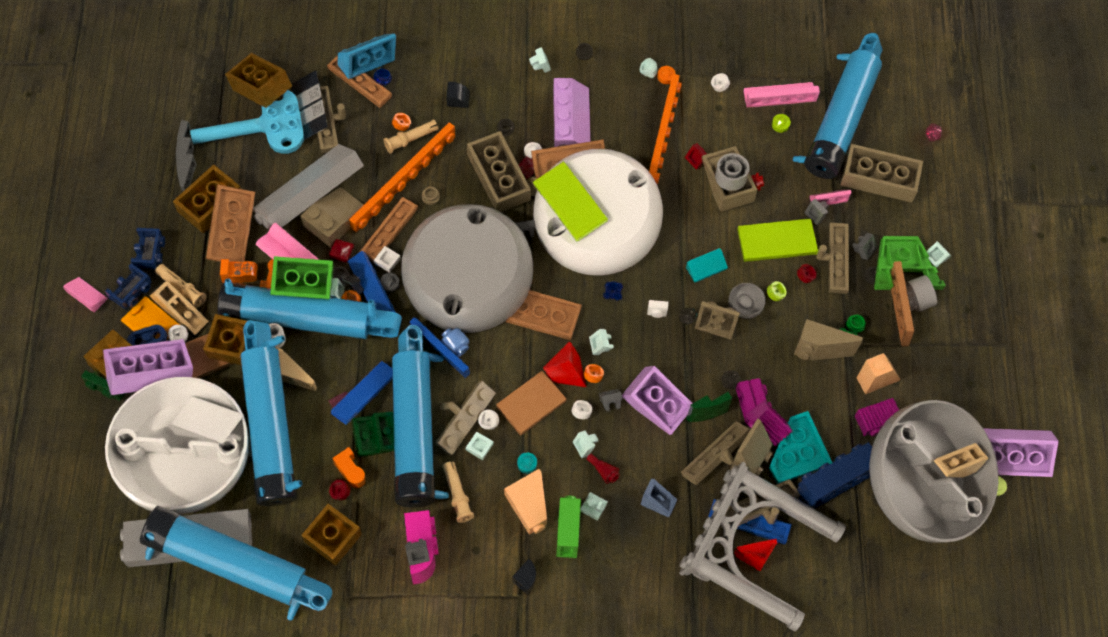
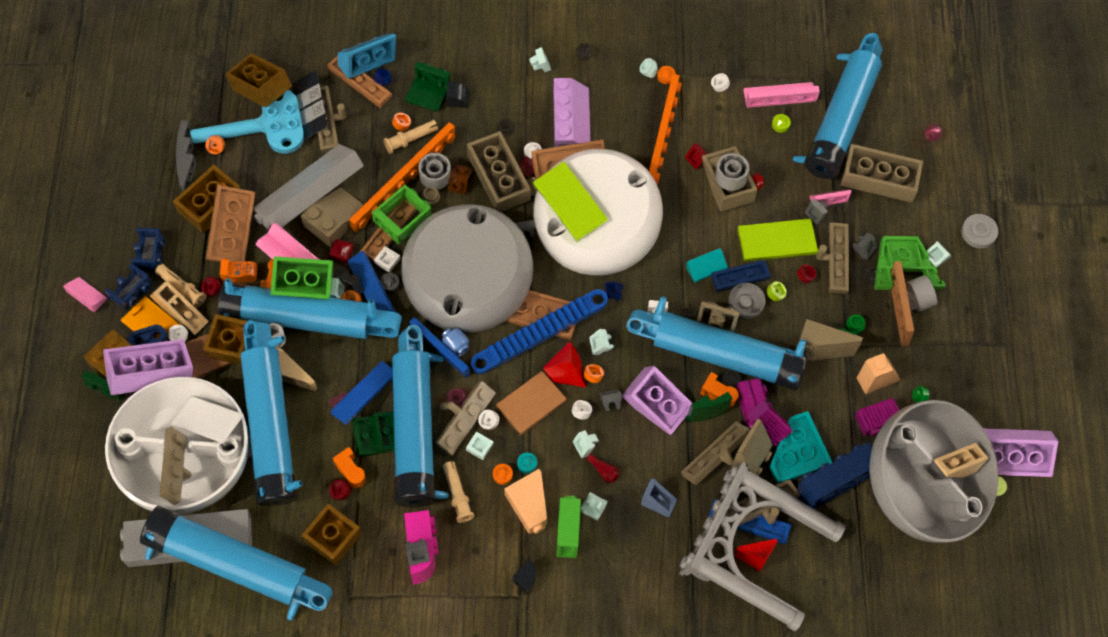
none -> dark tan plate [159,426,192,505]
none -> dark red tile [201,277,221,297]
none -> orange tile [205,135,225,155]
none -> bright green window [372,185,431,245]
none -> dark green bracket [405,62,451,112]
none -> light grey piece [419,153,451,189]
none -> clear pink plate [447,388,466,407]
none -> reddish brown bracket [448,164,474,194]
none -> blue gear [471,289,608,374]
none -> orange tile [493,464,513,485]
none -> dark azure piece [627,296,808,391]
none -> orange leg [700,372,739,408]
none -> dark blue plate [710,260,771,292]
none -> green plate [912,385,929,403]
none -> light grey piece [961,214,998,248]

